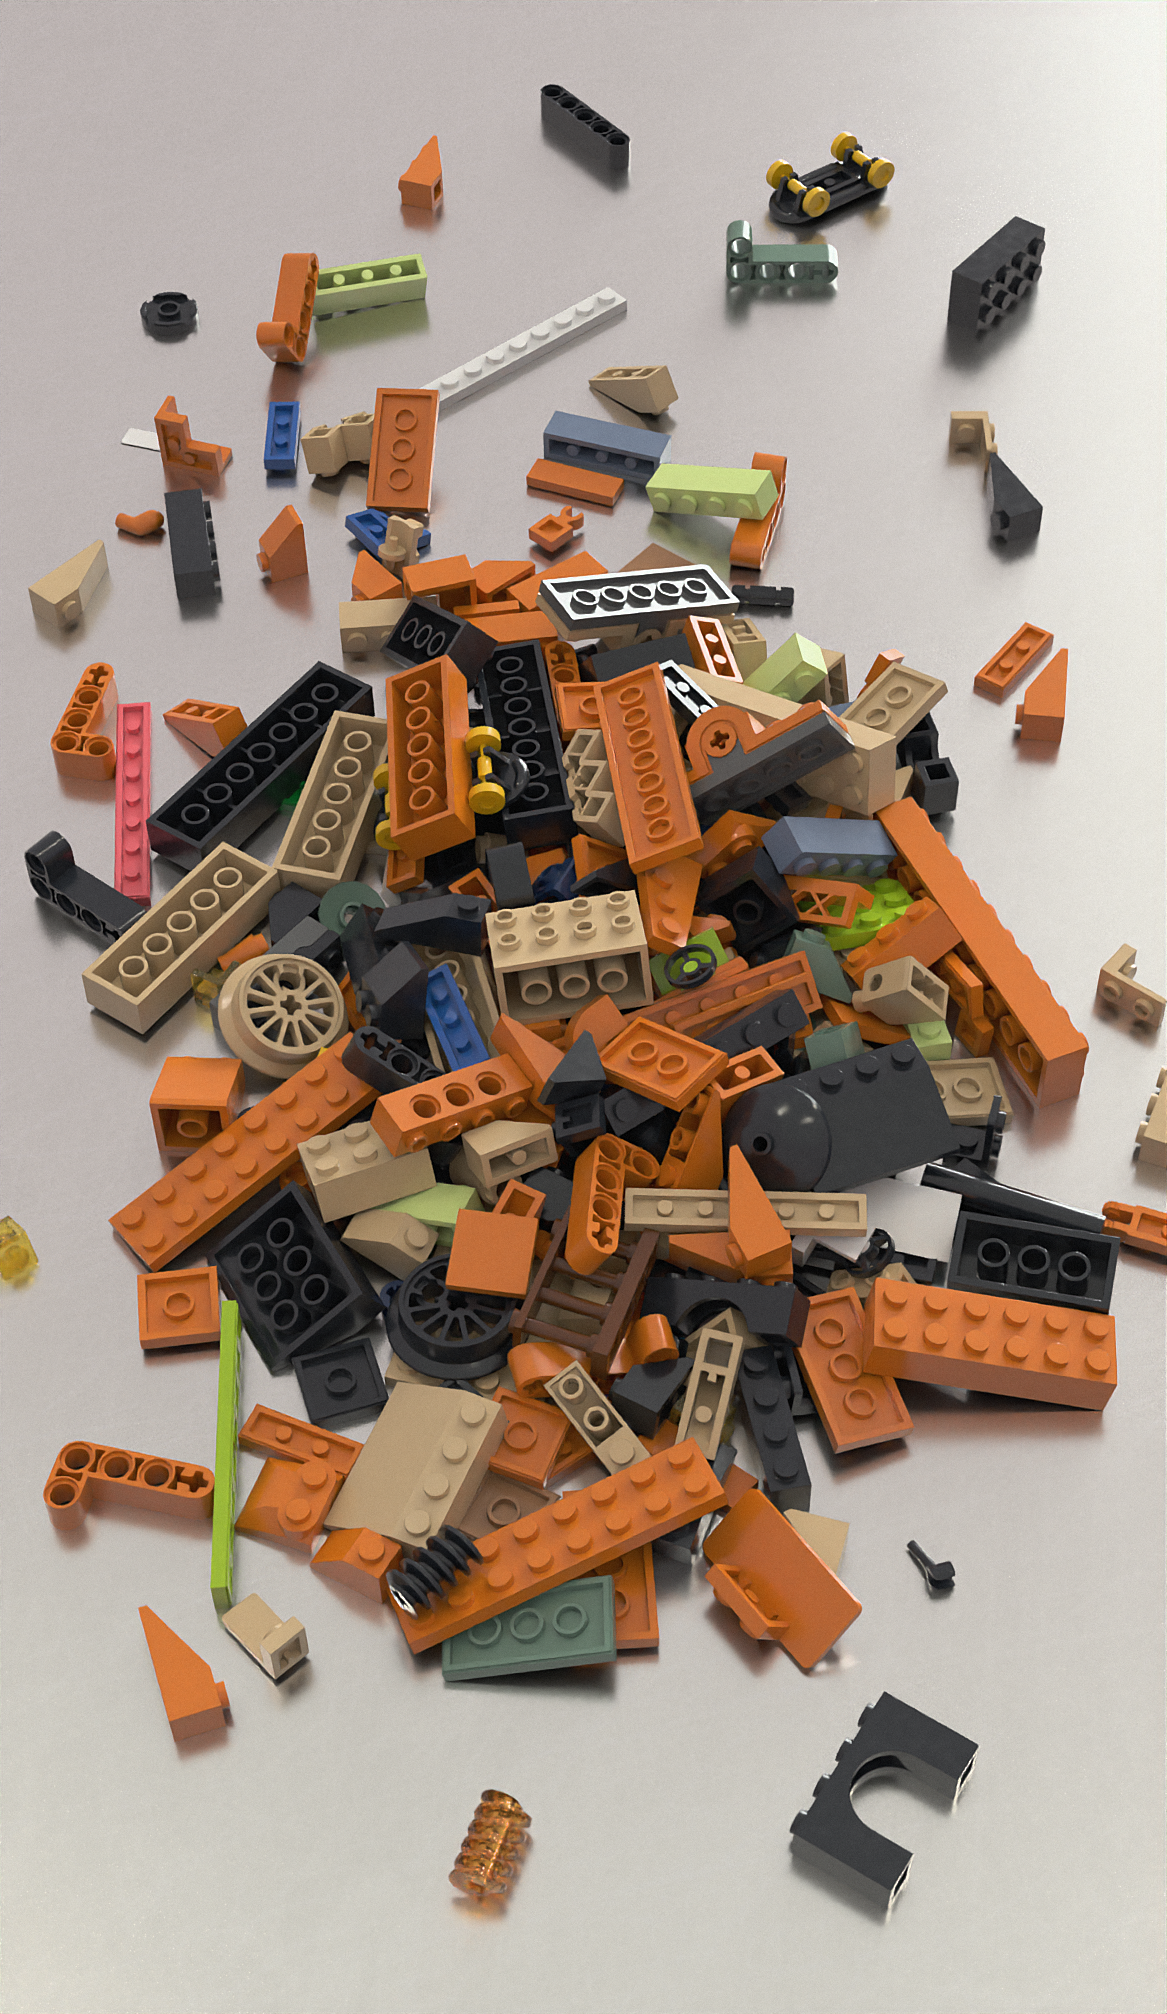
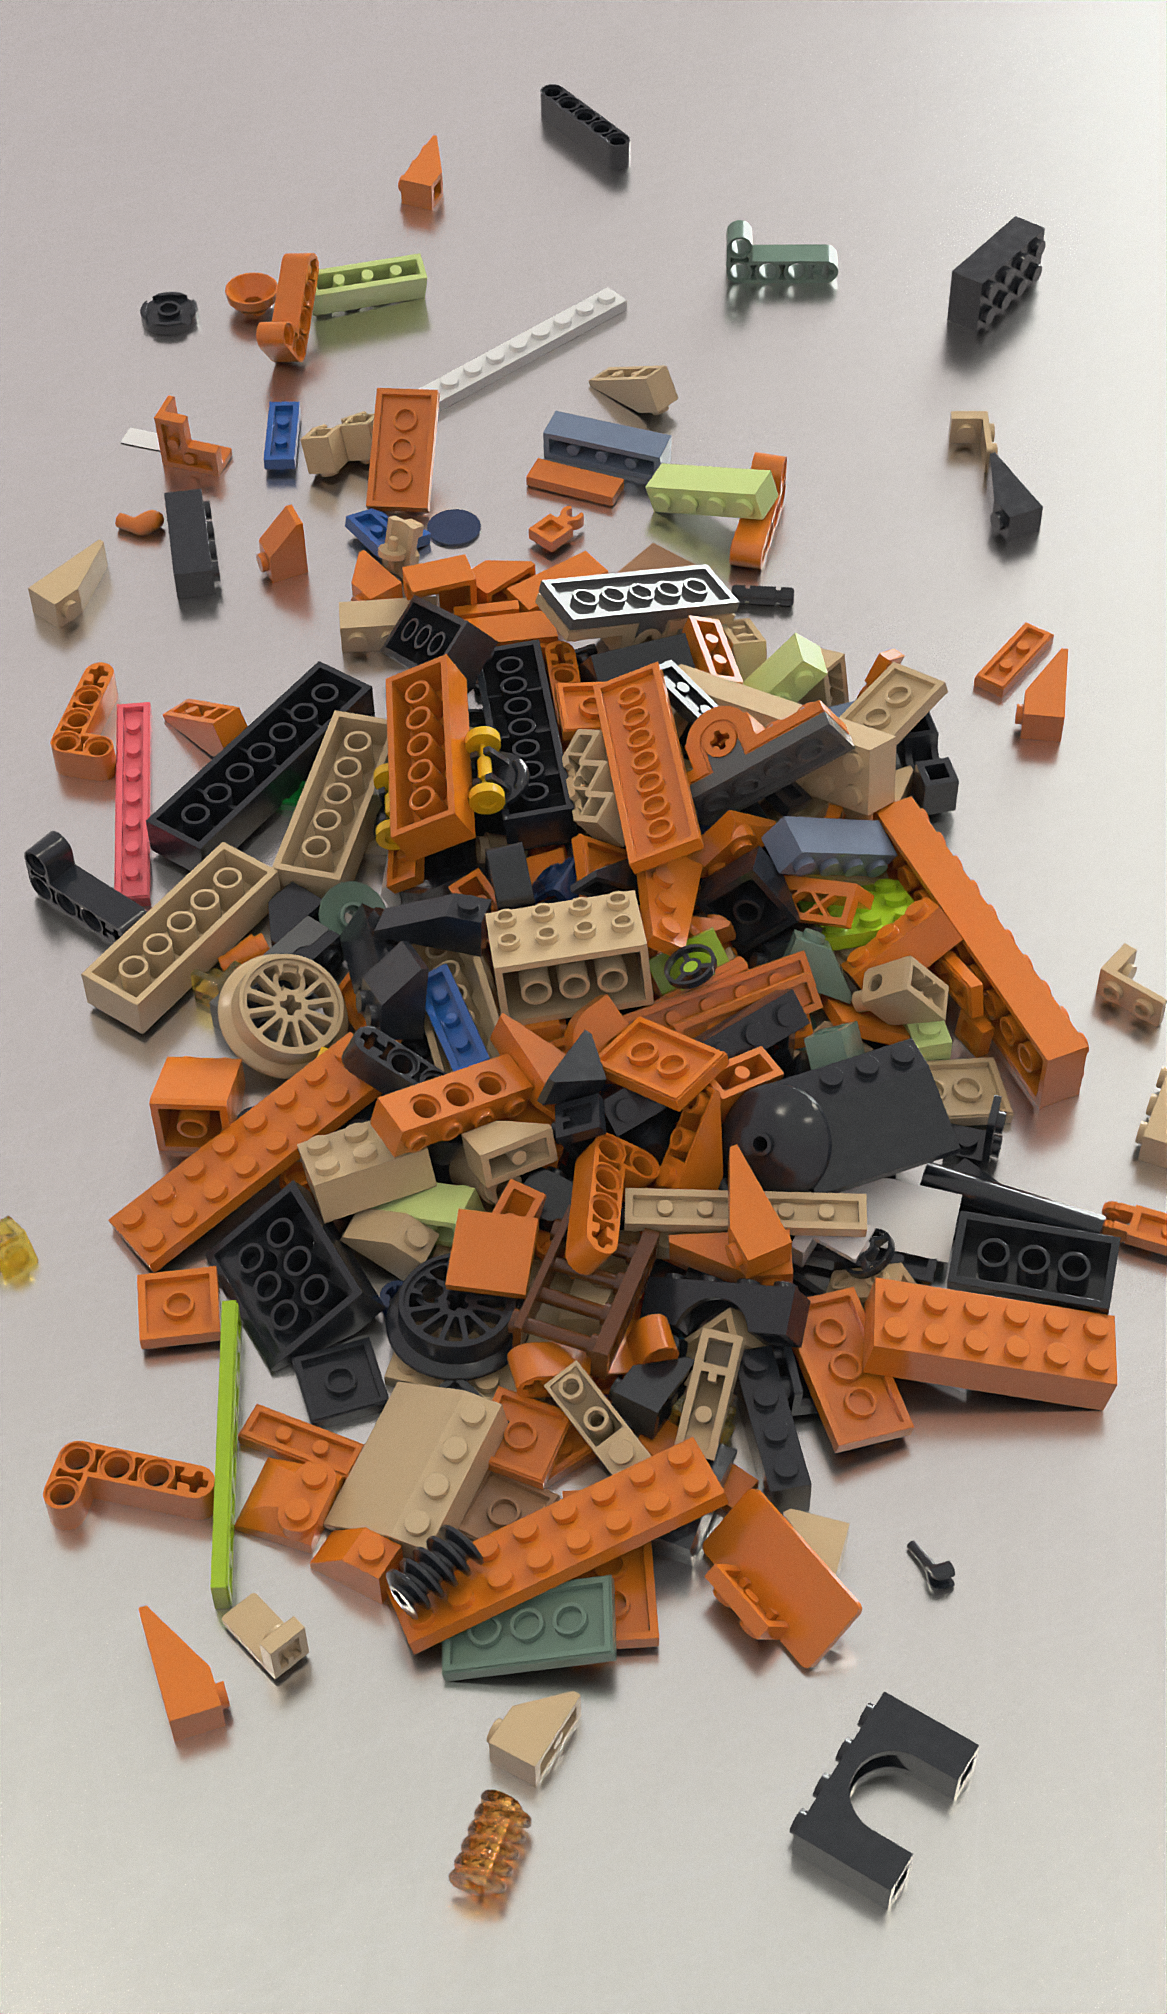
piece [766,132,895,224] -> none
none -> orange piece [225,272,278,316]
none -> dark blue piece [427,509,481,547]
none -> tan slope [486,1691,581,1787]

